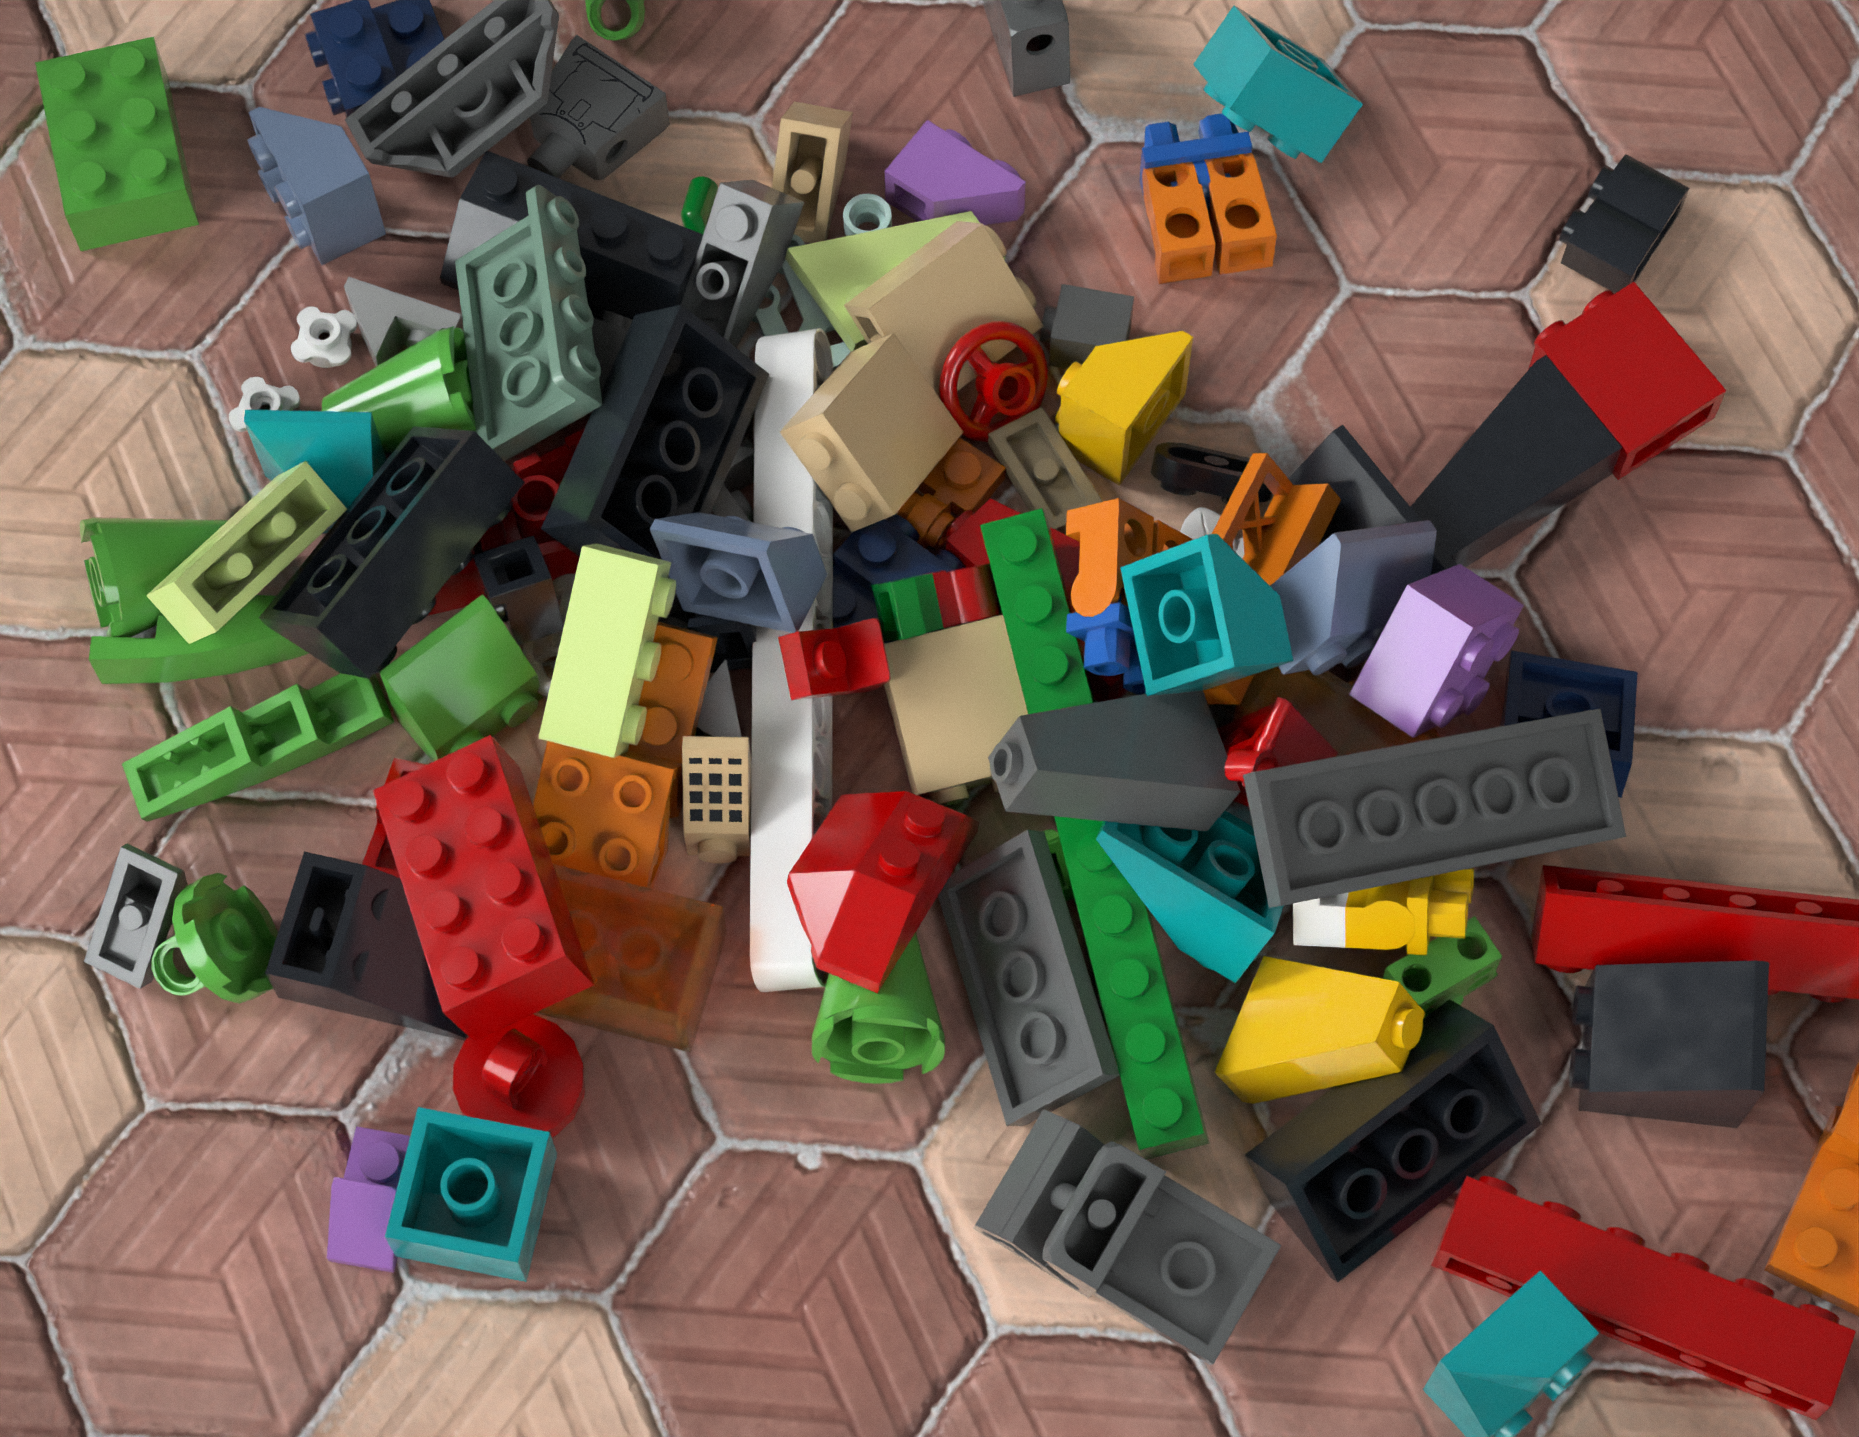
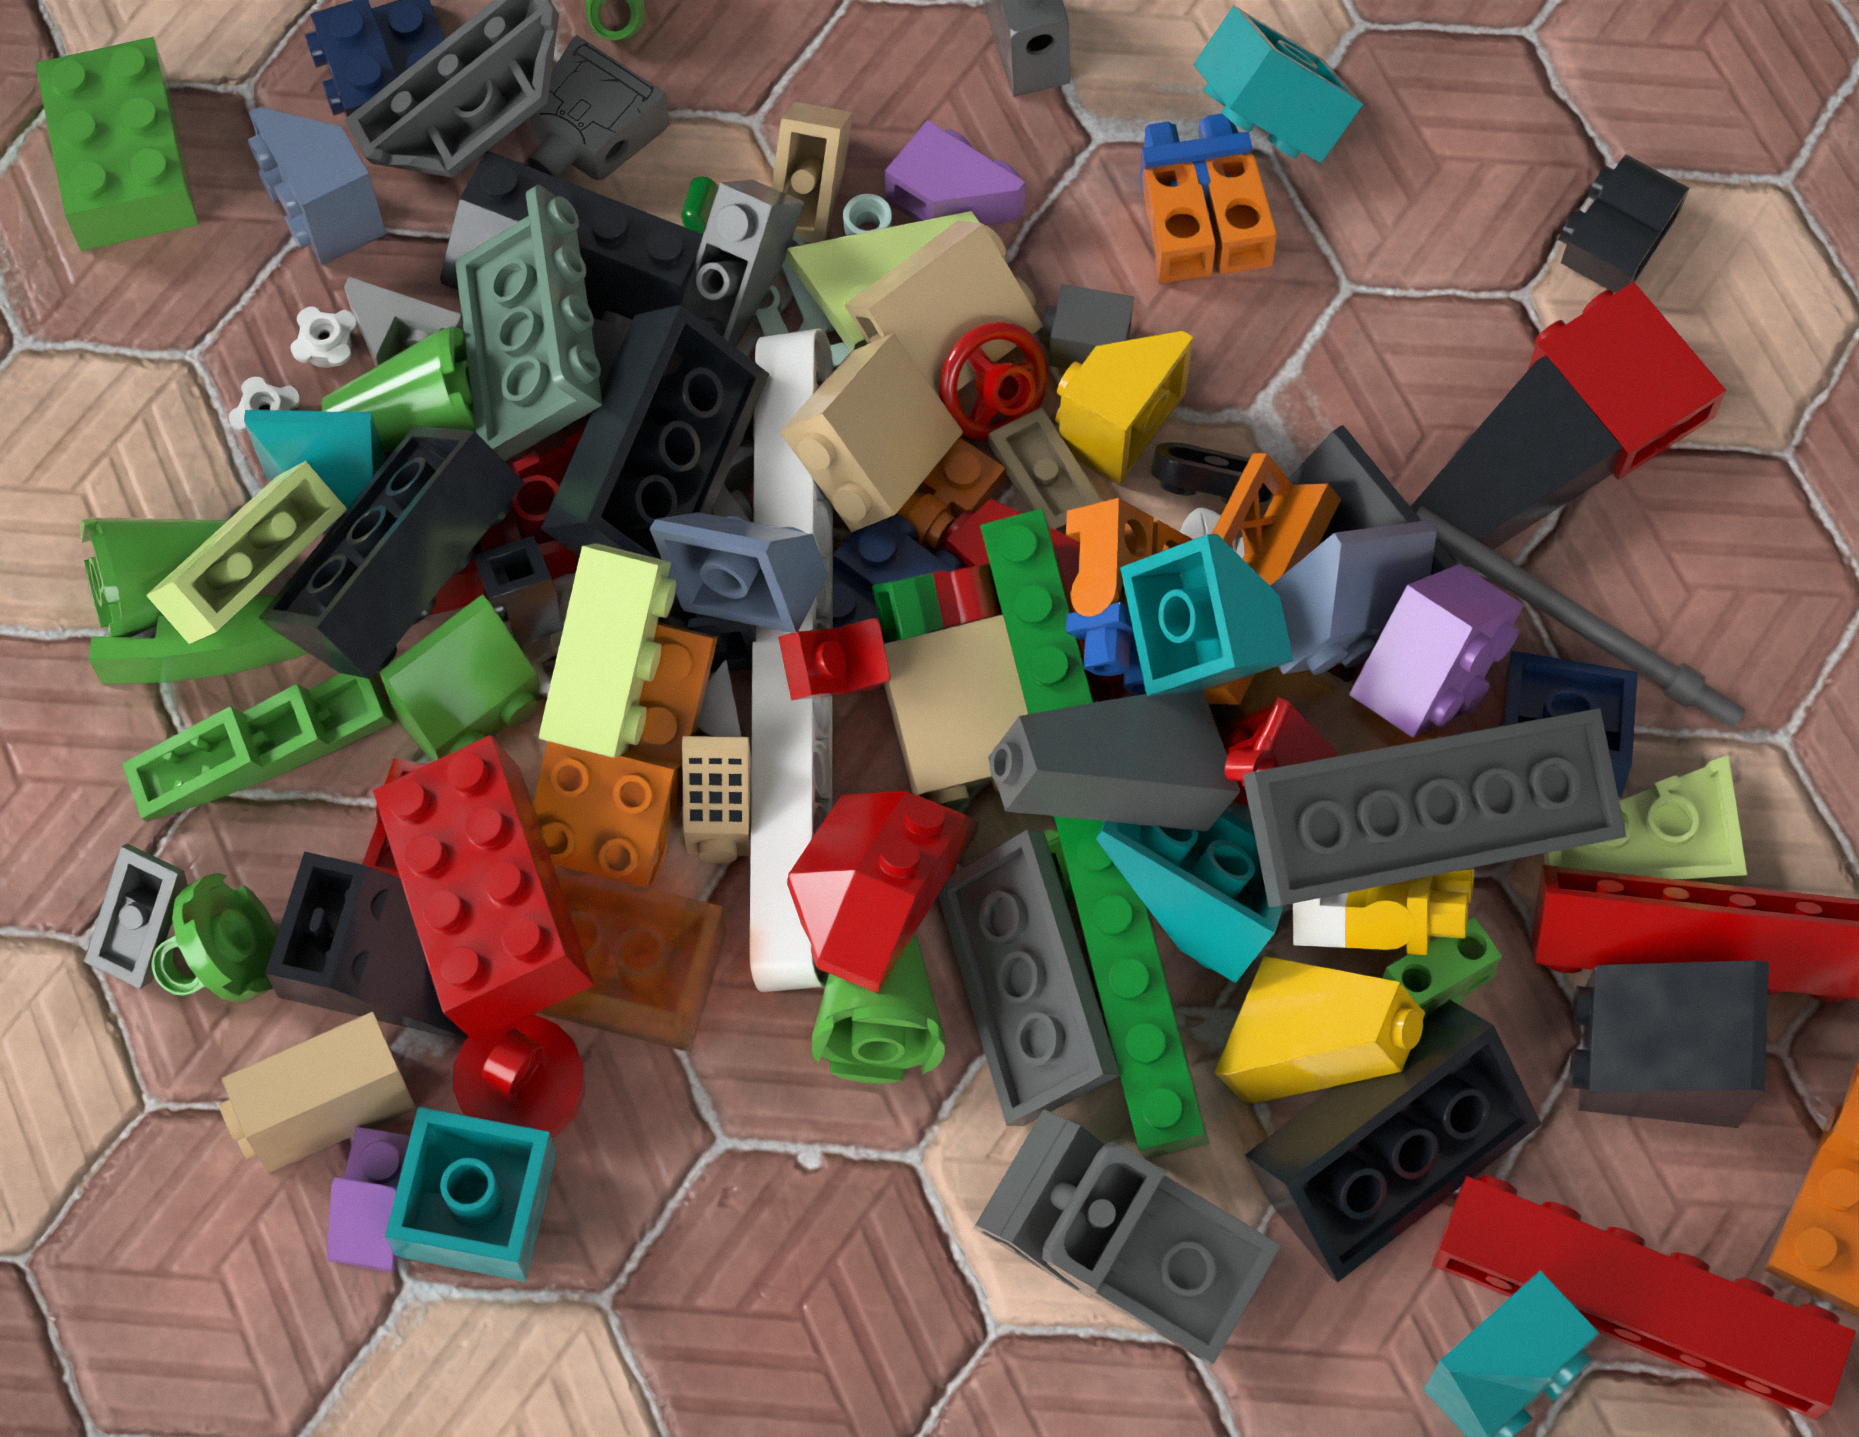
none -> tan brick [218,1012,416,1173]
none -> flat silver bar [1416,506,1745,729]
none -> yellowish green wing [1544,754,1747,885]

